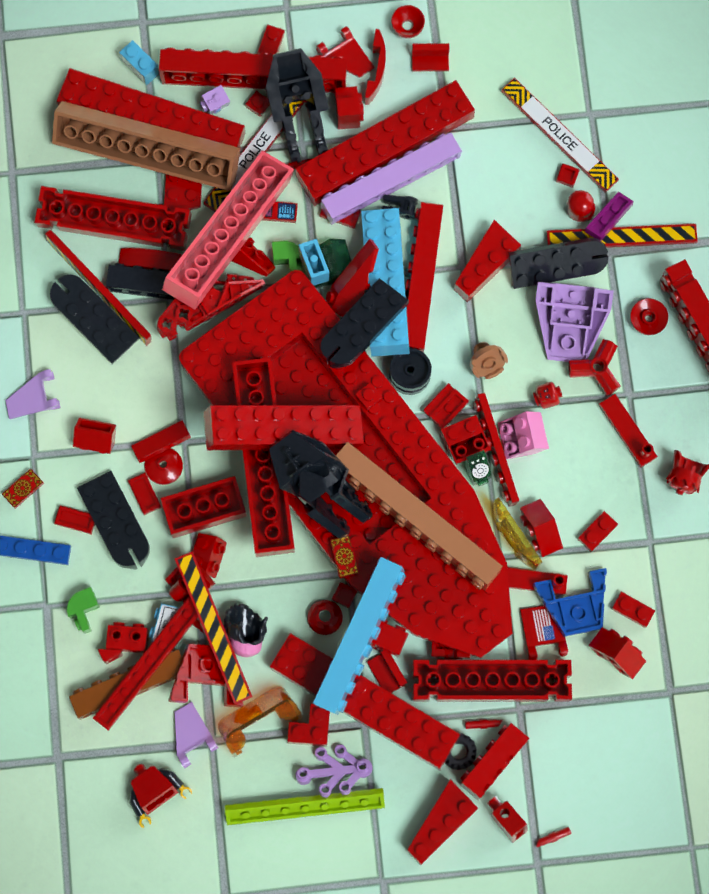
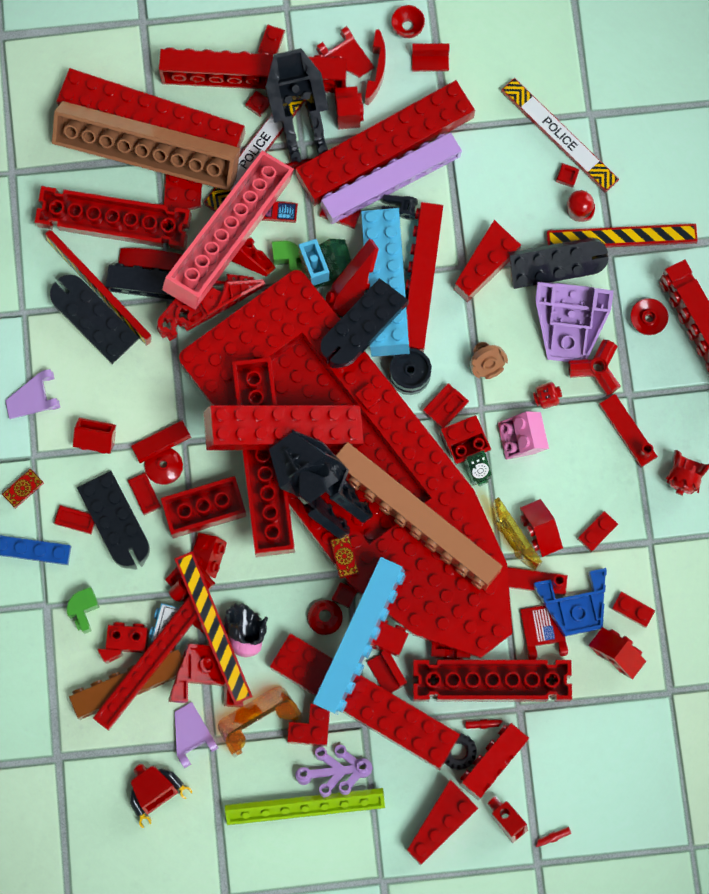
medium azure brick [119,40,160,86] -> none
lavender head [199,85,230,114] -> none
red plate [474,393,519,507] -> none
magenta plate [585,191,634,241] -> none

